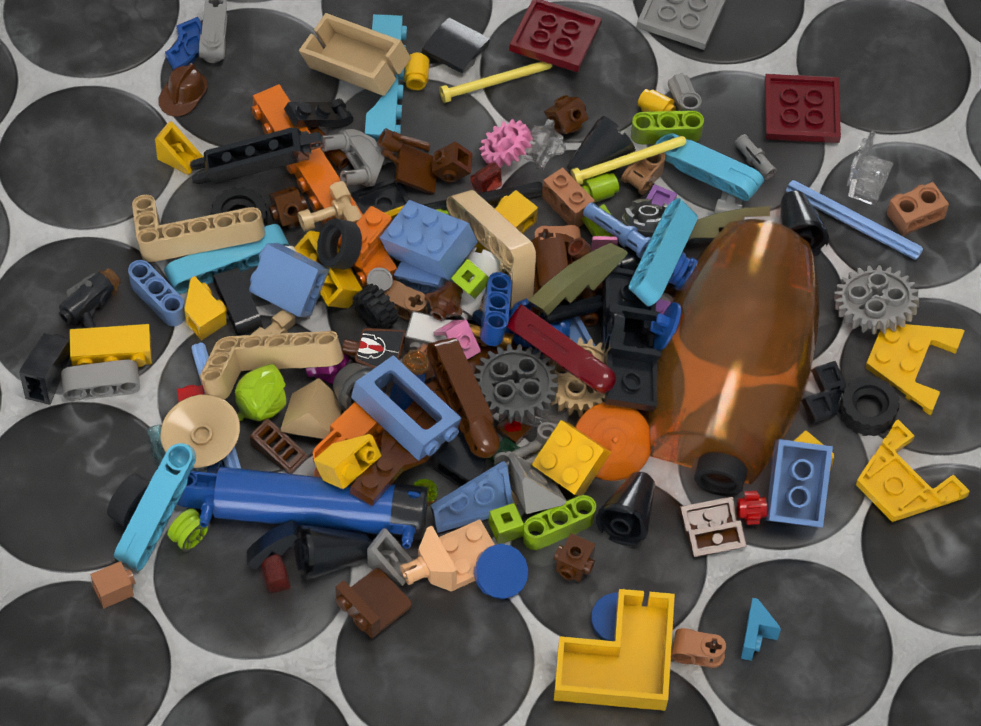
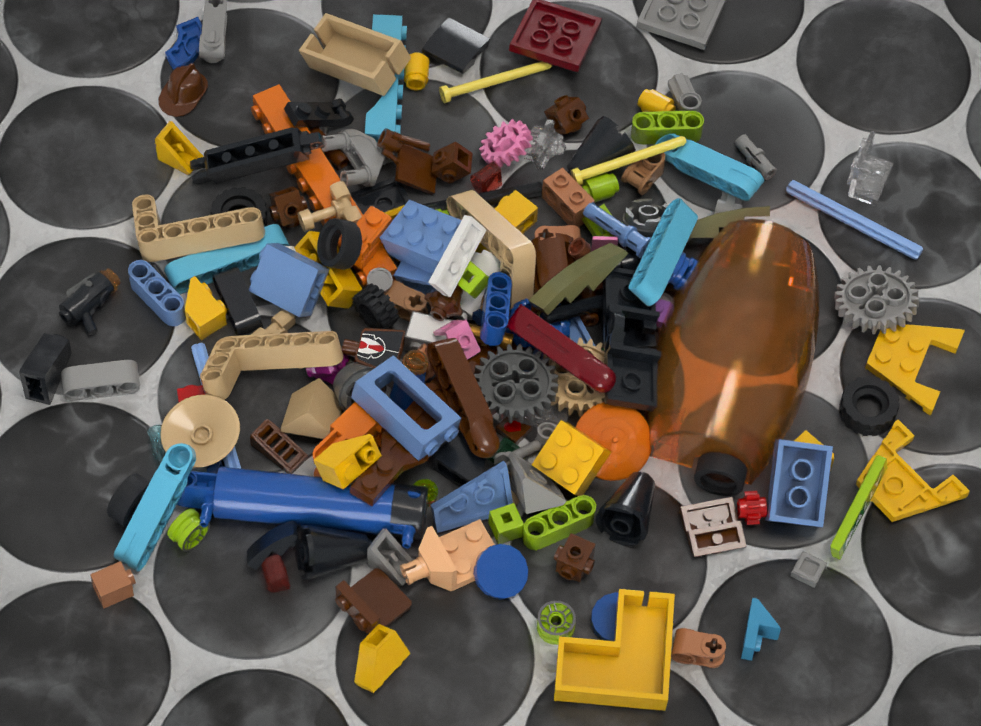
yellow brick [70,324,152,367] -> none
lime helmet [235,364,286,421] -> none
medium lavender plate [646,184,677,206] -> none
blue piece [650,302,681,352] -> none
dark red plate [764,74,841,143] -> none
black cone [778,191,829,260] -> none
black tile [801,361,846,424] -> none
nougat brick [886,182,949,236] -> none
none -> yellow slope [354,624,410,693]
none -> white plate [428,215,486,297]
none -> lime wheel [537,601,576,645]
none -> light grey tile [790,551,827,588]
none -> lime tile [830,455,887,560]

